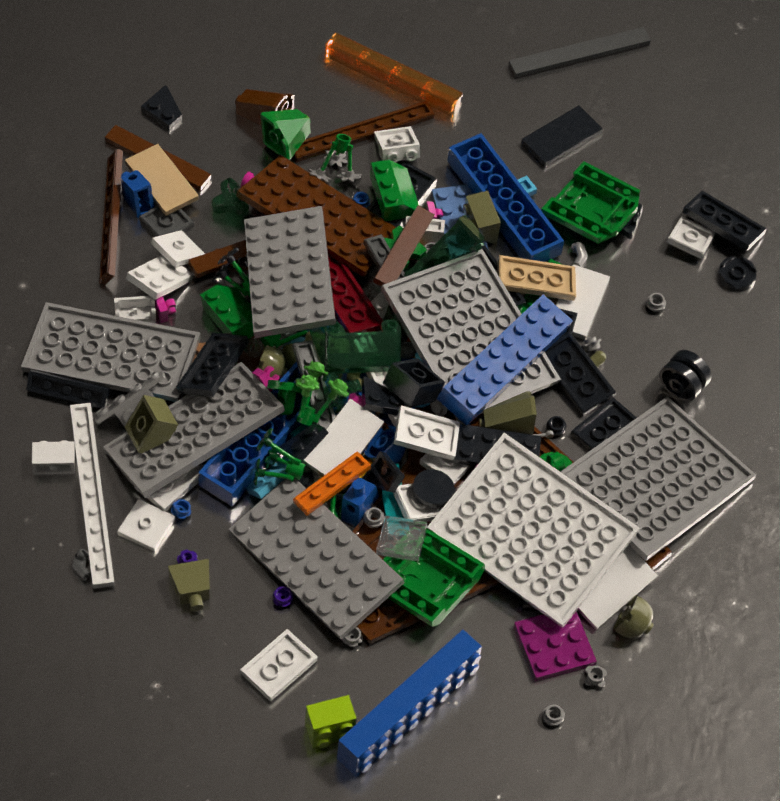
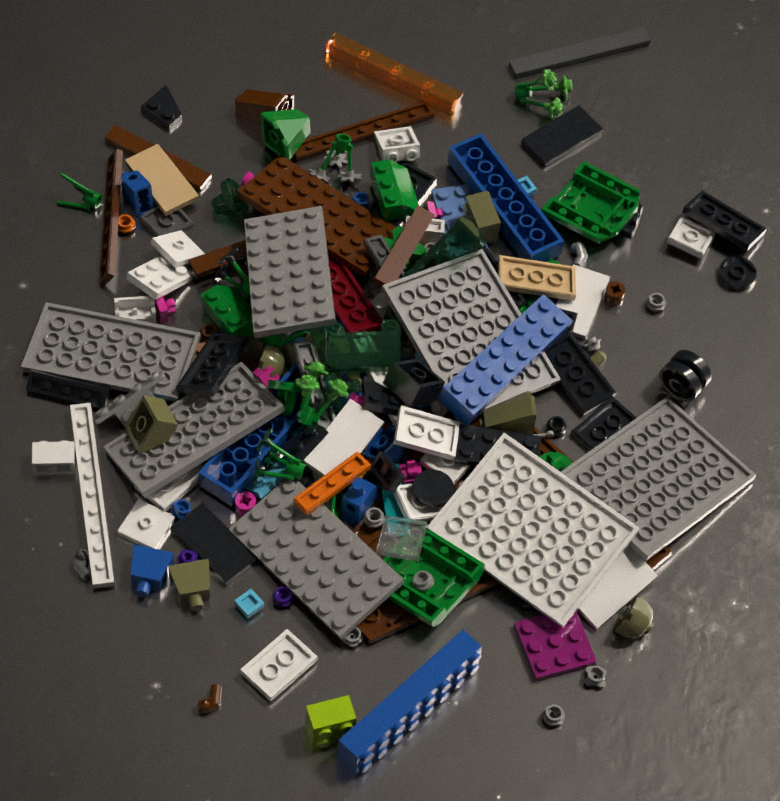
none -> green plant [57,173,102,211]
none -> orange plate [118,214,135,233]
none -> blue torso [130,544,174,597]
none -> black tile [170,503,258,586]
none -> reddish brown arm [198,684,222,713]
none -> reddish brown plate [200,323,220,342]
none -> medium azure plate [234,589,265,619]
none -> dark pink wheel [235,491,256,517]
none -> dark pink tile [399,460,422,485]
none -> light grey plate [413,571,434,591]
none -> bright green plant [515,69,573,120]
none -> reddish brown wheel [604,281,626,306]

